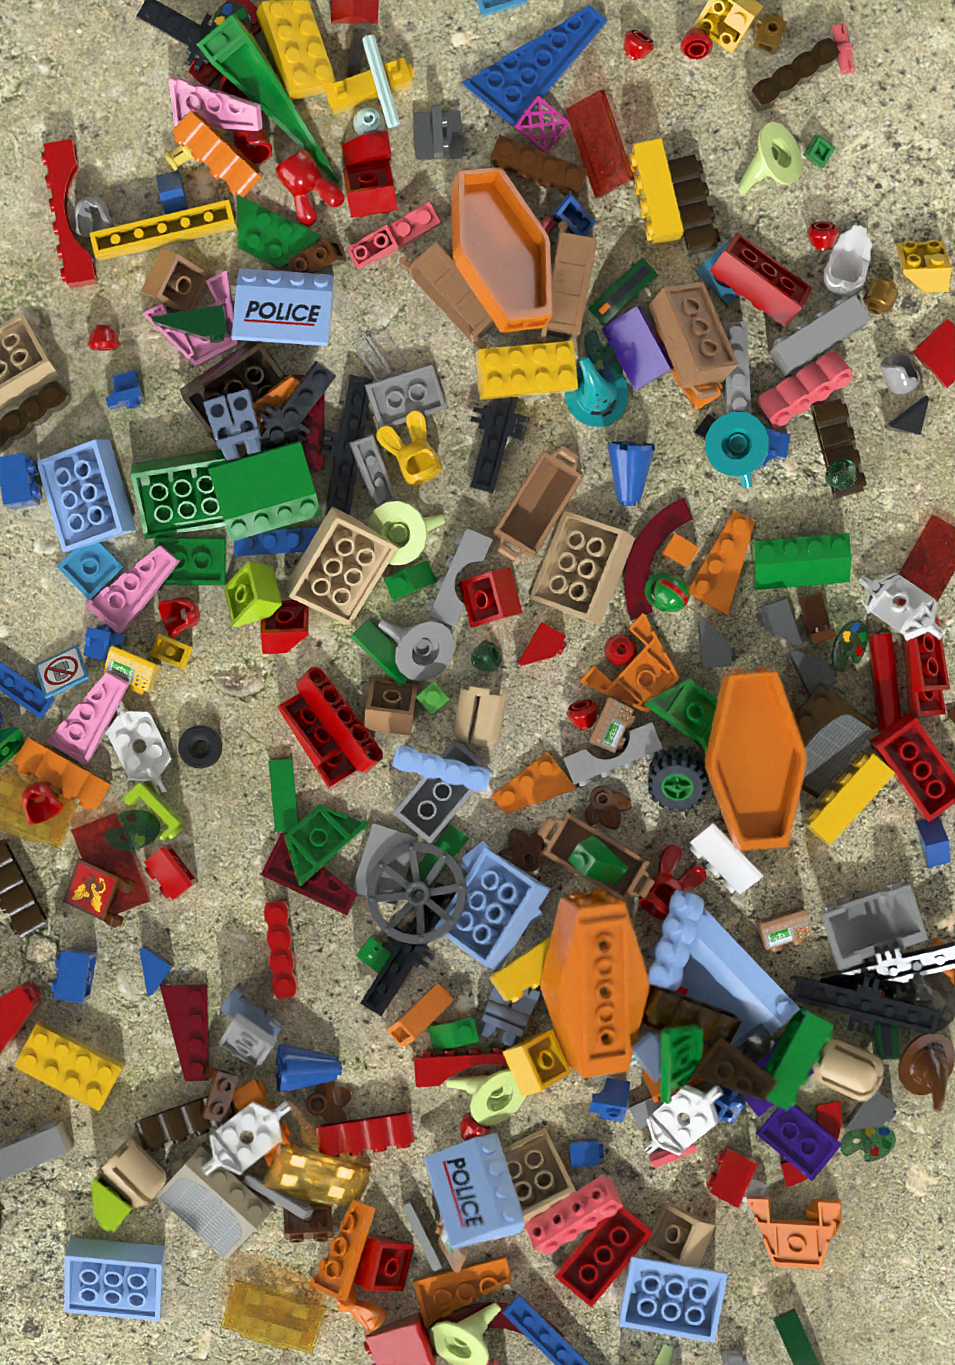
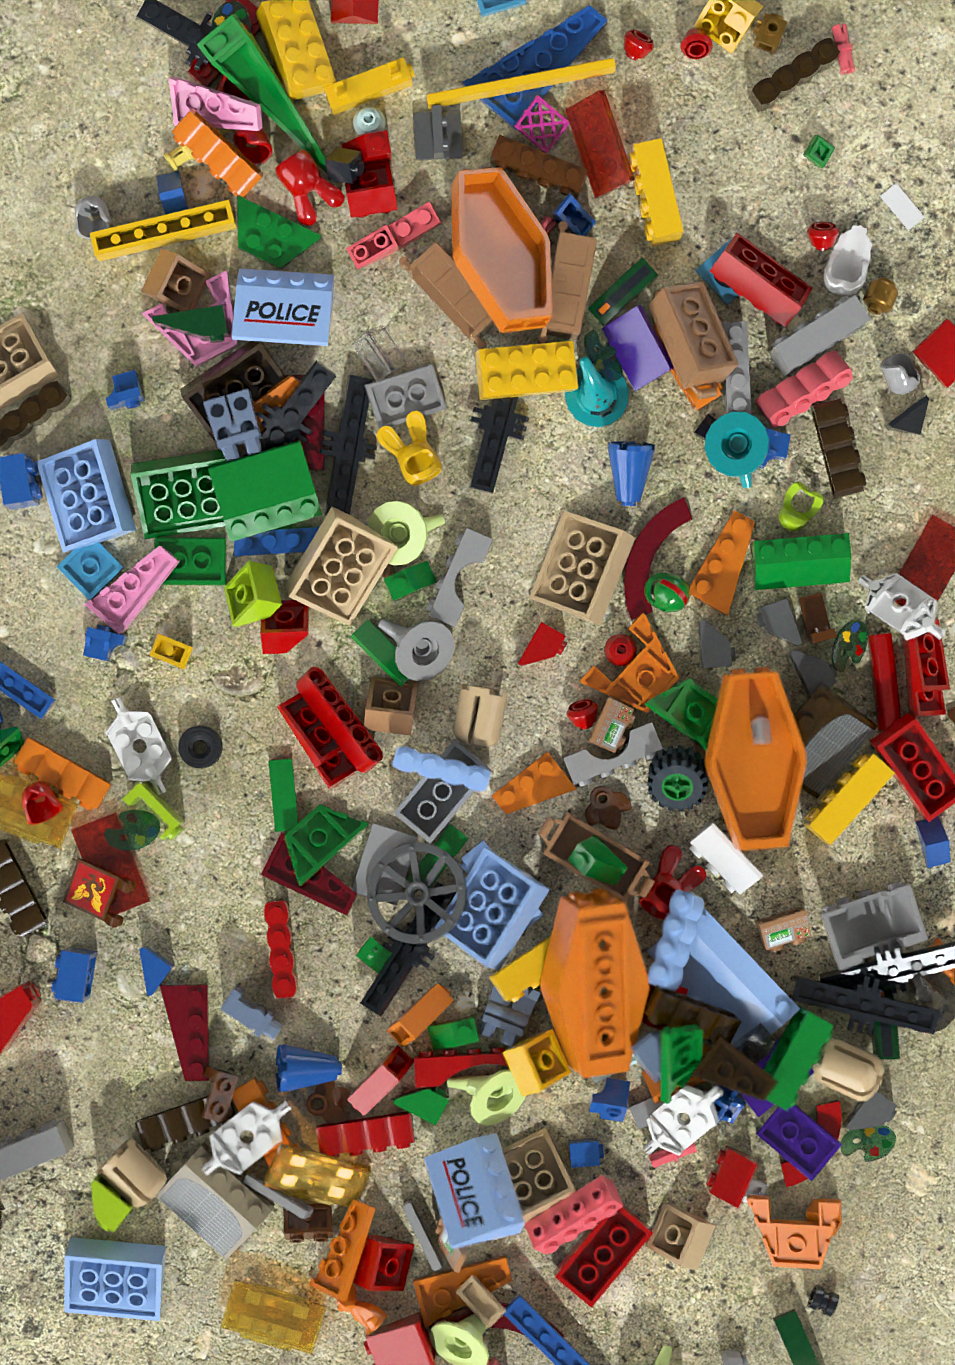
yellow brick [14,1021,125,1111] -> none
piece [35,645,89,699] -> none
red arch [41,139,98,288] -> none
bright pink wing [46,671,130,765] -> none
red cone [87,325,120,351] -> none
yellow slope [103,646,162,695] -> none
red slope [144,844,198,901] -> none
red hair [158,597,200,638] -> none
light grey tile [219,1013,277,1070] -> none
reddish brown bracket [288,238,347,273] -> none
clear smoke pin [346,27,366,78] -> none
light grey tile [349,434,398,509] -> none
light aqua axle [362,35,400,128] -> none
bright green brick [416,682,450,716] -> none
red slope [459,567,523,628] -> none
red cone [460,1112,491,1141] -> none
clear green cone [471,640,501,671] -> none
medium nougat container [493,446,584,561] -> none
reddish brown plate [498,829,545,872] -> none
light blue slope [618,1256,728,1342] -> none
orange panel [661,533,699,567] -> none
dark brown brick [667,154,721,256] -> none
yellowish green piece [737,122,802,196] -> none
clear green cone [825,459,857,490] -> none
yellow slope [896,240,951,293] -> none
reddish brown piece [898,1032,955,1112] -> none
none -> black brick [324,147,365,184]
none -> slope [347,1045,414,1116]
none -> green slope [393,1086,449,1126]
none -> yellow tile [426,58,616,109]
none -> tan tile [456,1275,506,1328]
none -> light grey slope [751,717,772,745]
none -> lime piece [778,482,824,531]
none -> black wheel [807,1285,839,1317]
none -> white sticker [880,183,924,231]

